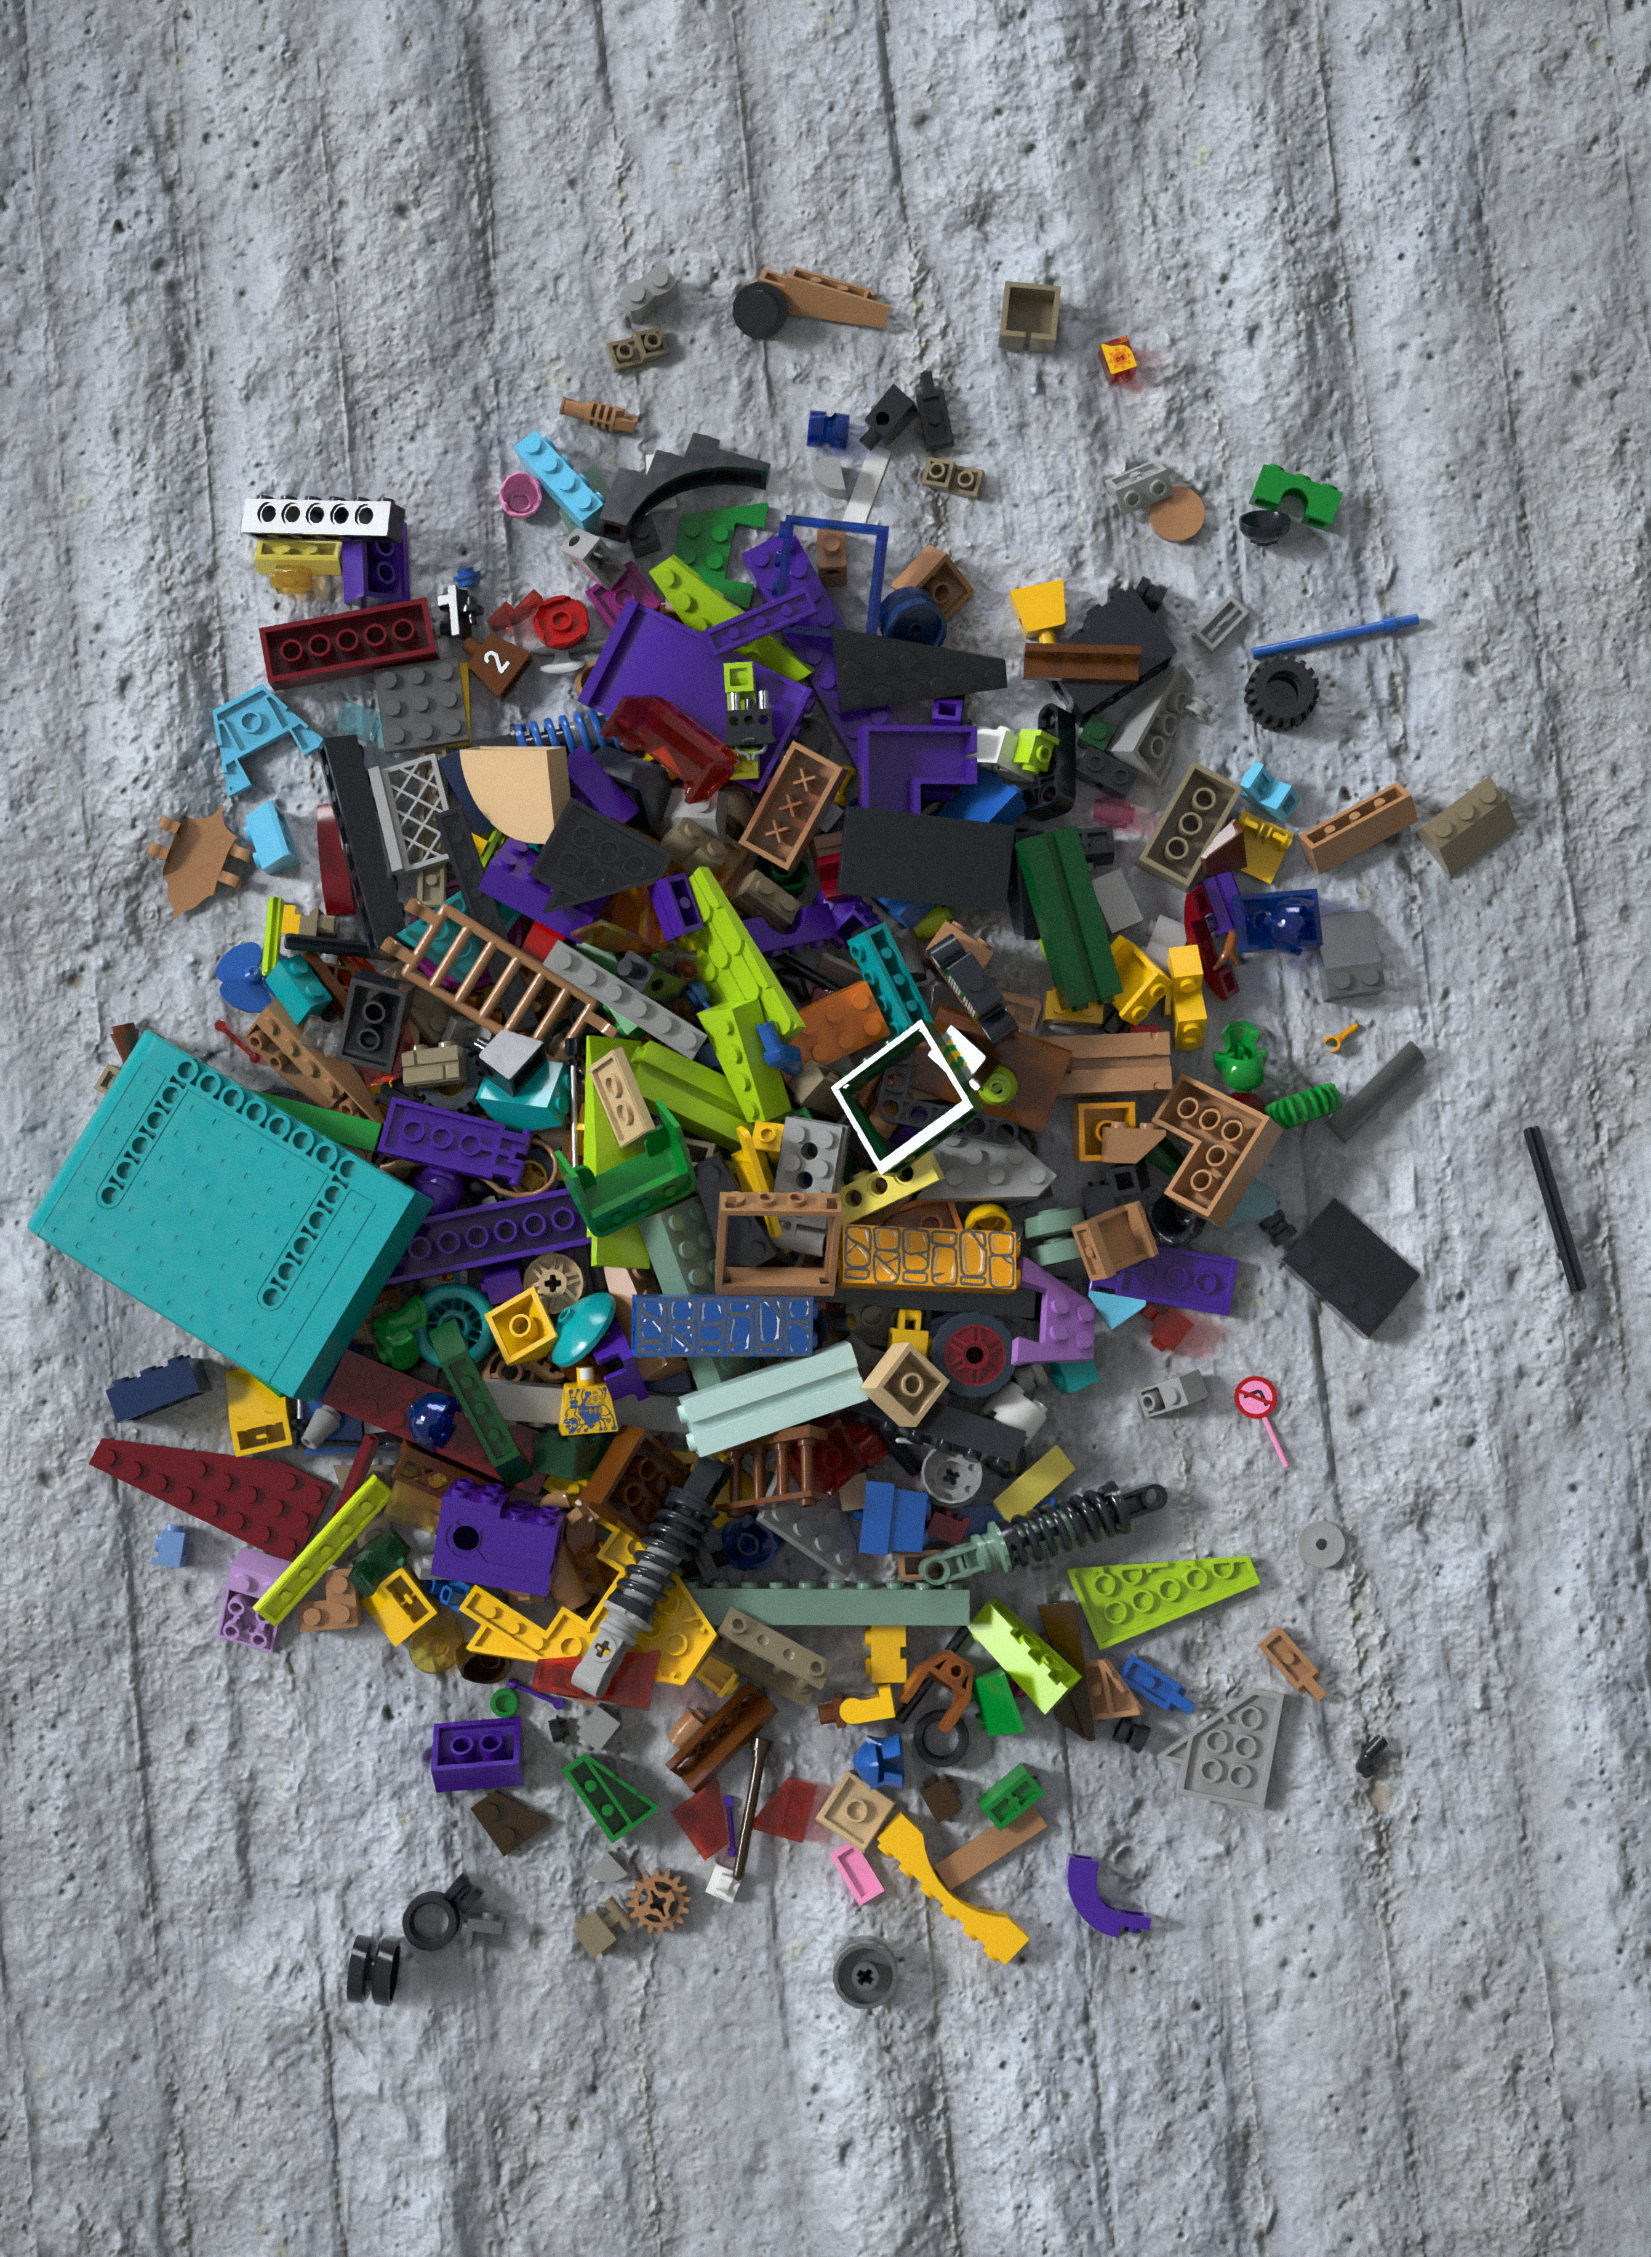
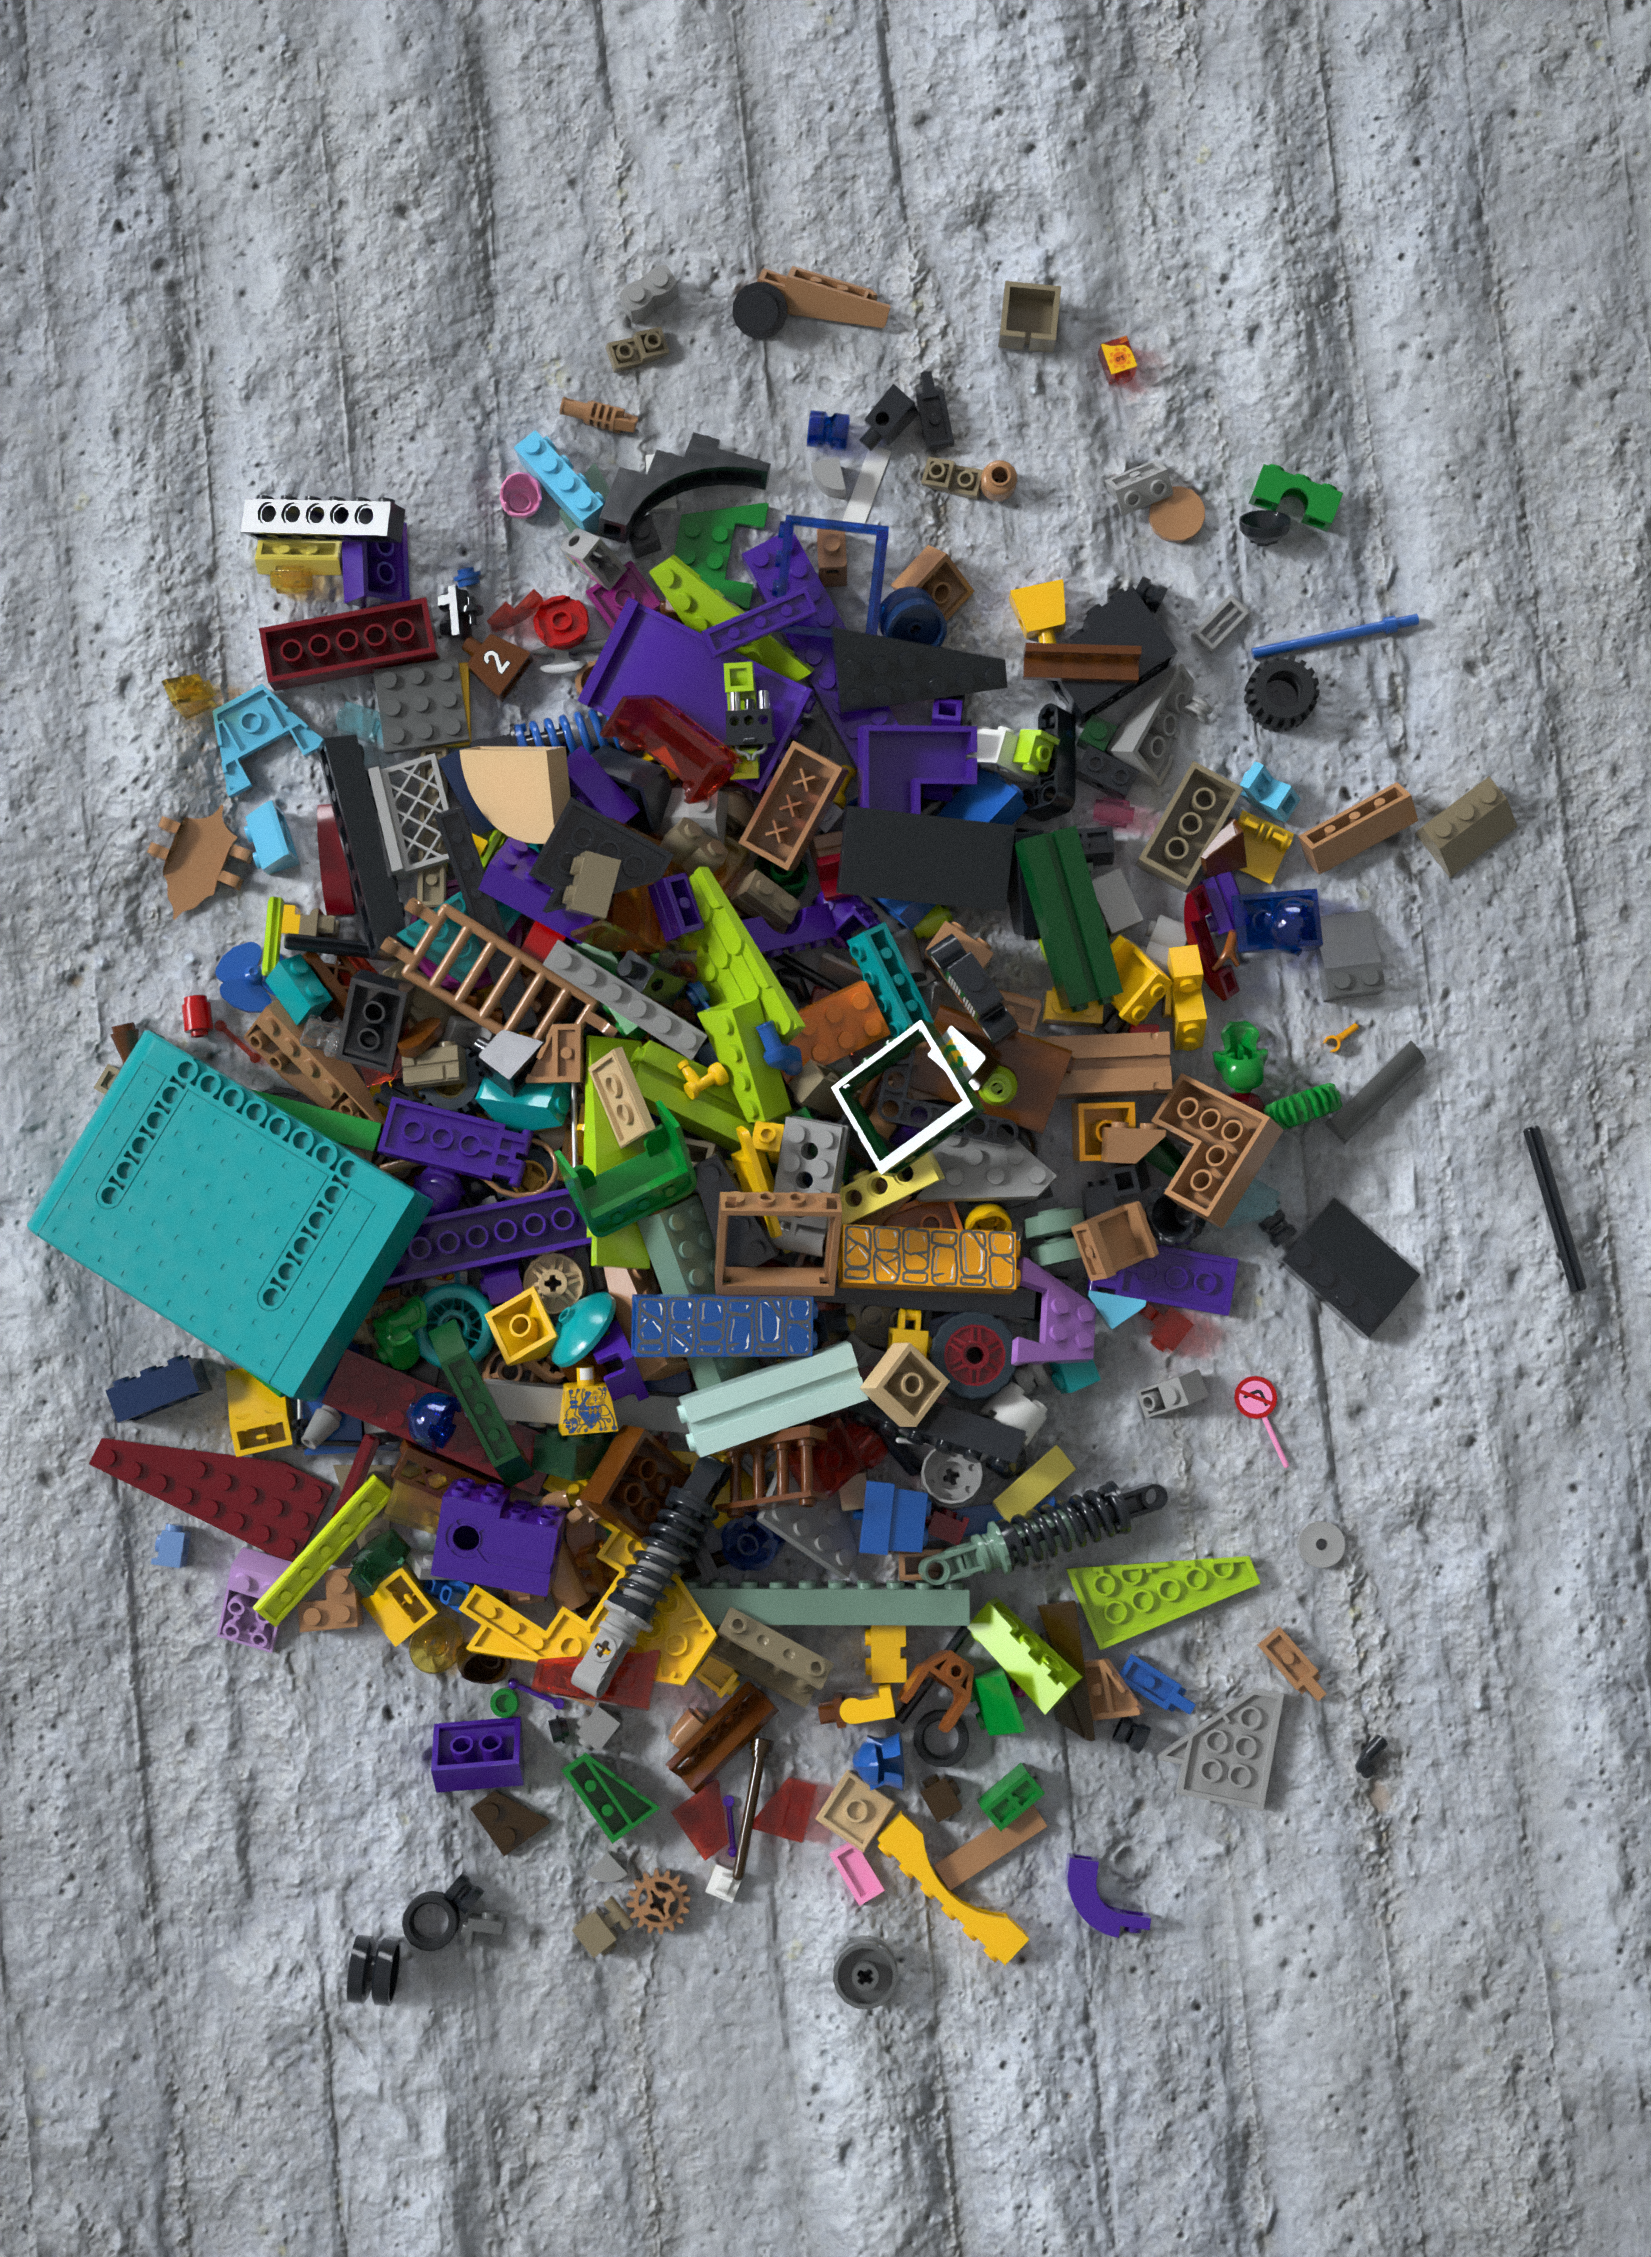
none -> clear yellow slope [161,674,217,720]
none -> red brick [182,995,213,1038]
none -> reddish brown tile [397,1017,444,1058]
none -> medium nougat wing [526,1024,584,1084]
none -> dark tan piece [562,851,621,920]
none -> yellow piece [677,1059,729,1100]
none -> medium nougat head [981,460,1017,501]

